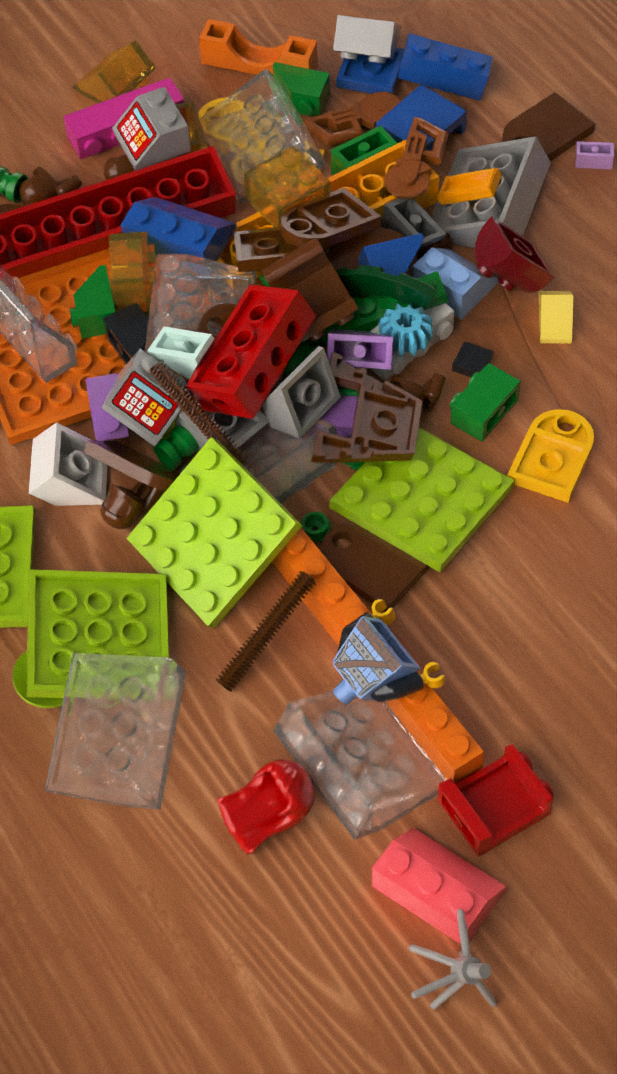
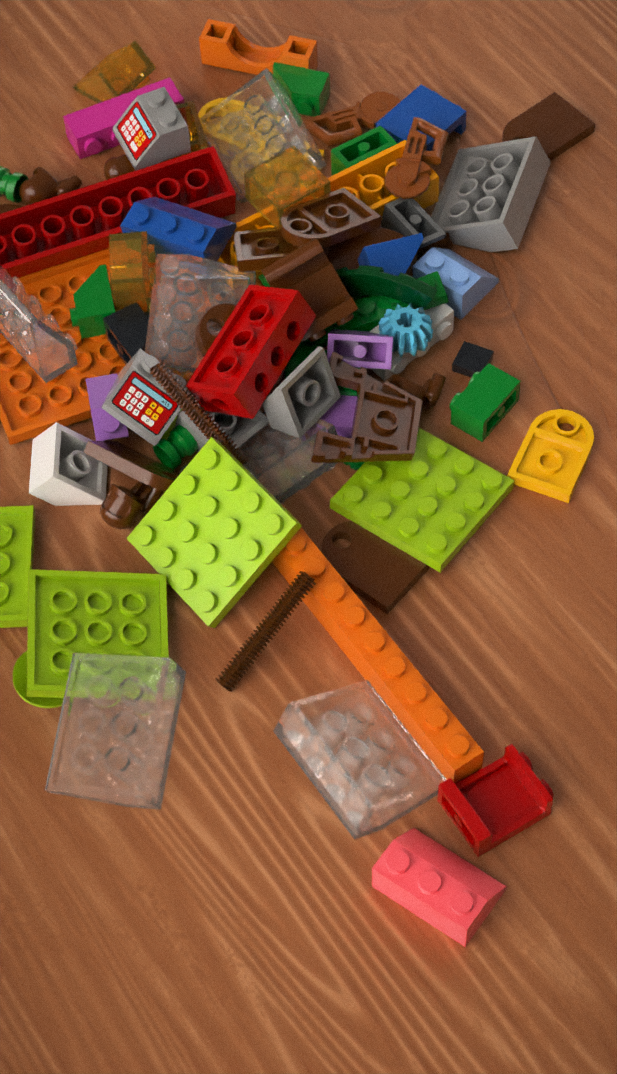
light aqua slope [147,326,215,380] -> none
red piece [217,759,315,854] -> none
green plate [300,511,332,542] -> none
light grey slope [333,15,401,63] -> none
torso [333,599,446,705] -> none
blue plate [336,48,404,94] -> none
blue slope [397,33,493,101] -> none
light grey plant [409,909,497,1009] -> none
light orange tile [437,168,502,205] -> none
dark red brick [474,216,554,293] -> none
light yellow slope [538,291,573,343] -> none
lavender piece [575,141,614,169] -> none

